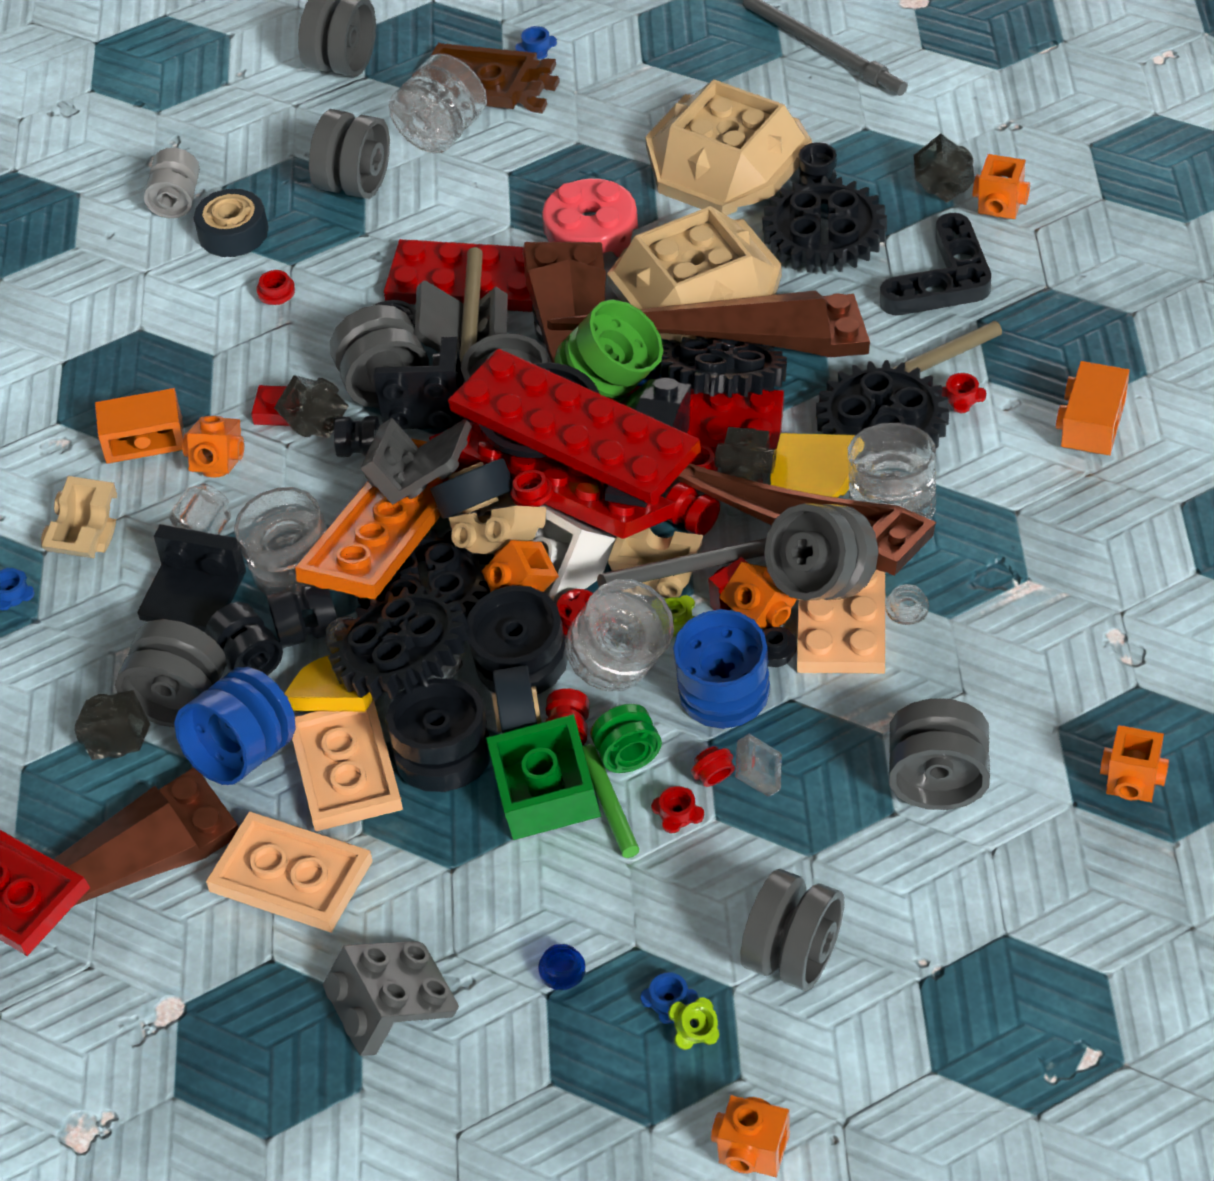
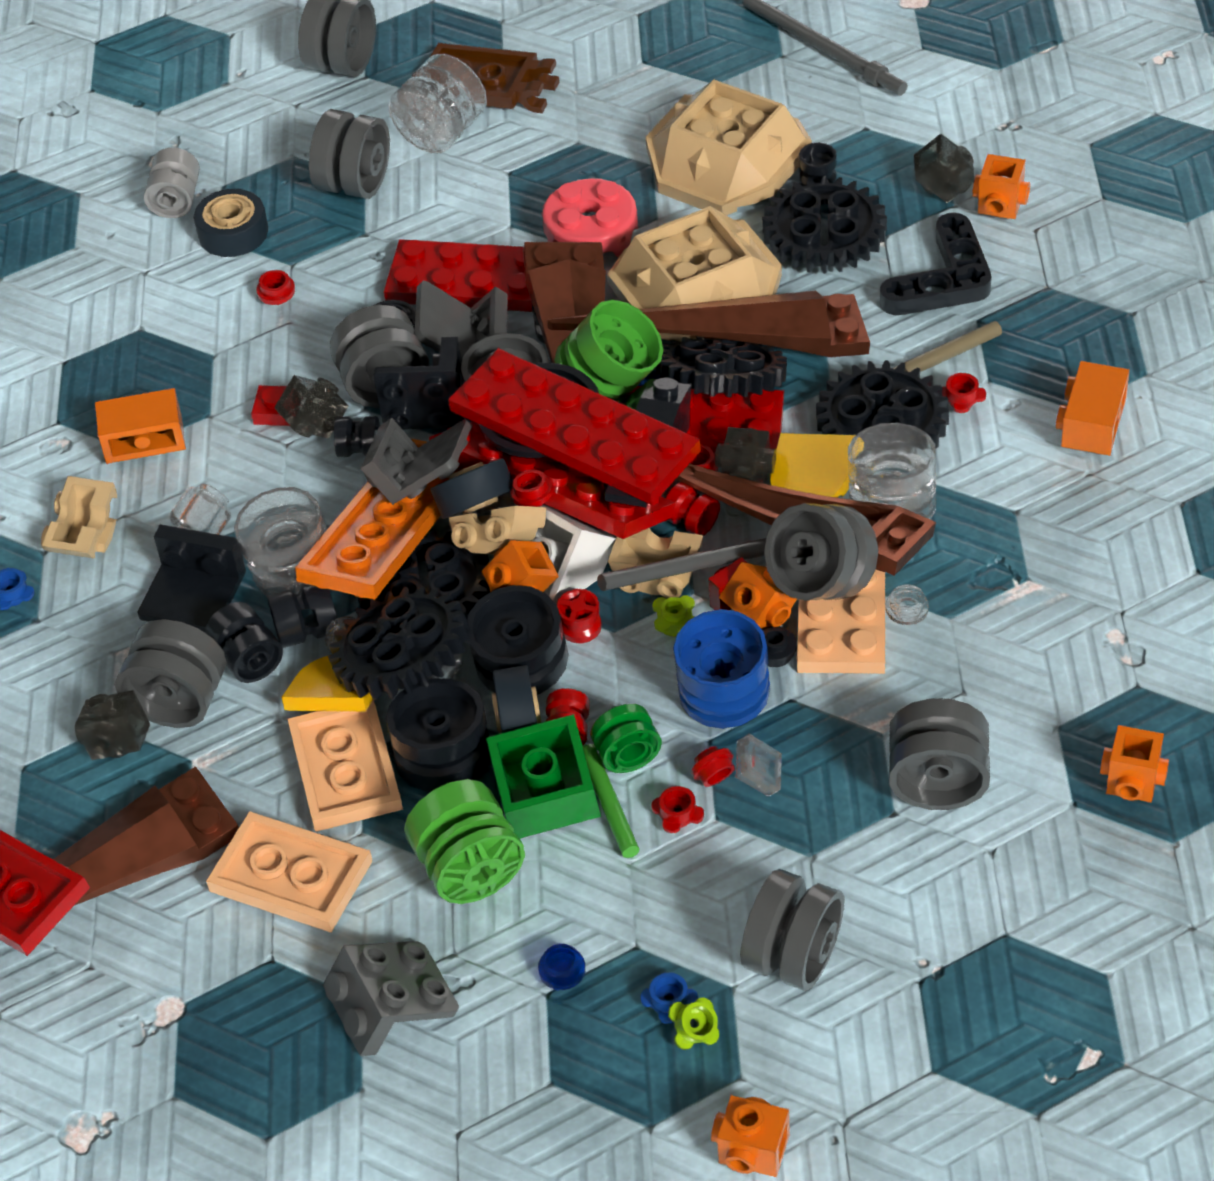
blue wheel [174,667,296,785] -> none
orange brick [182,416,244,477] -> none
dark tan bar [460,247,483,361] -> none
blue plate [515,26,557,59] -> none
clear wheel [565,579,674,691] -> none
none -> bright green wheel [404,779,525,904]

